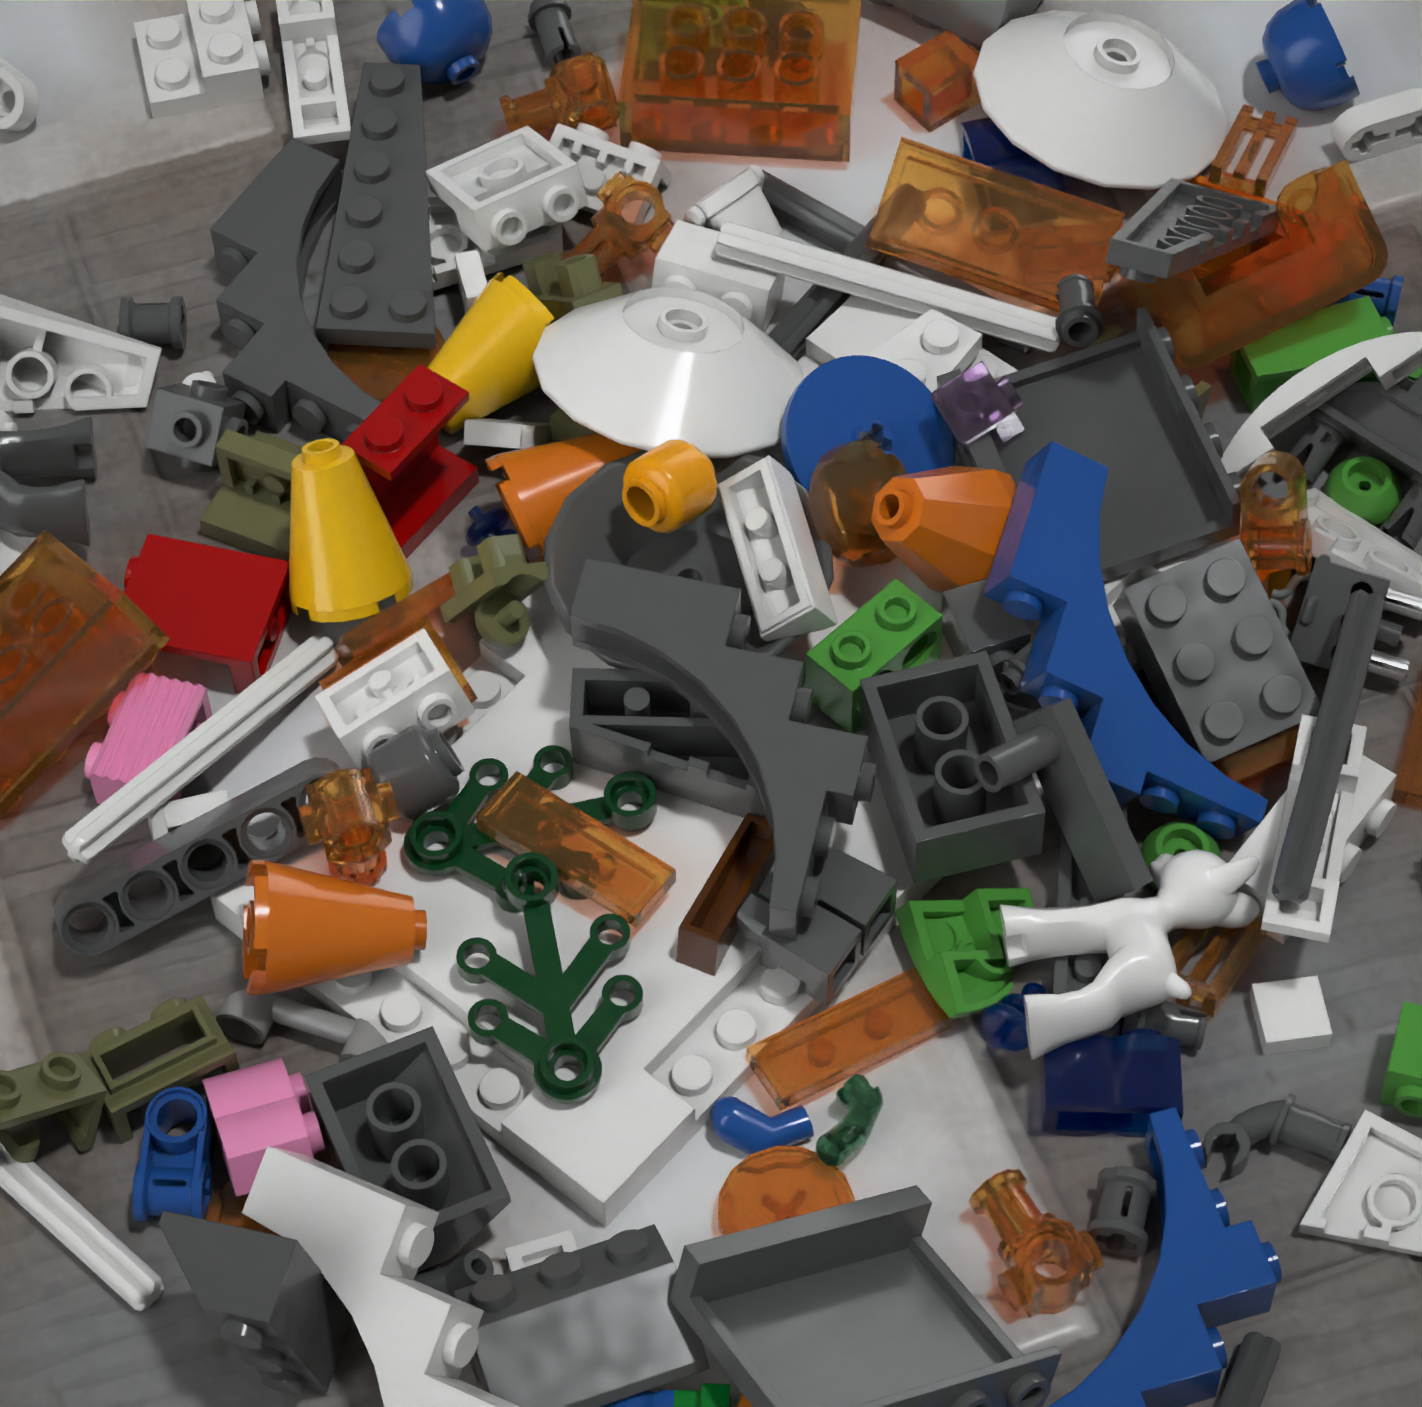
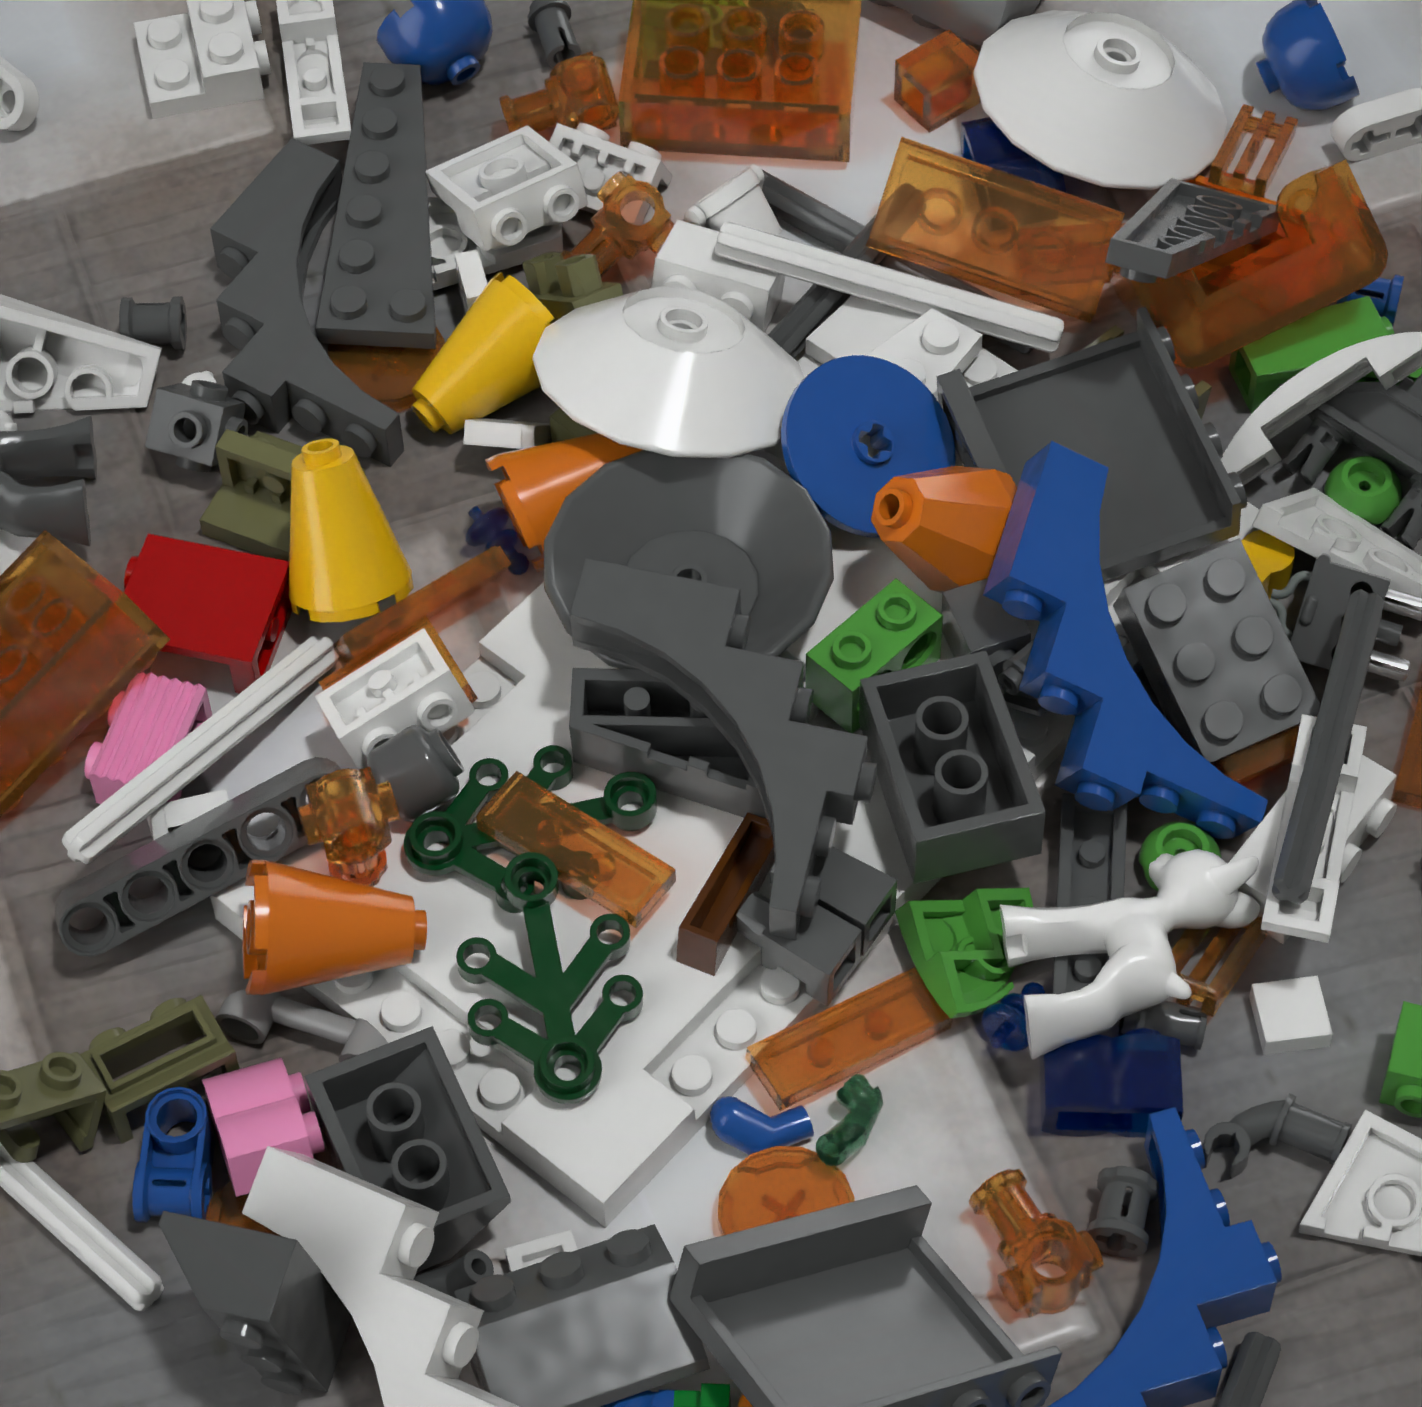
red panel [341,364,479,559] -> none
olive hips [440,534,549,648] -> none
light orange head [622,439,717,533] -> none
white slope [717,455,838,641] -> none
clear orange tile [809,440,907,568] -> none
clear purple bracket [931,361,1025,446] -> none
dark grey piece [974,697,1153,902] -> none
dark grey pin [1055,274,1104,347] -> none
clear orange piece [1240,451,1312,575] -> none

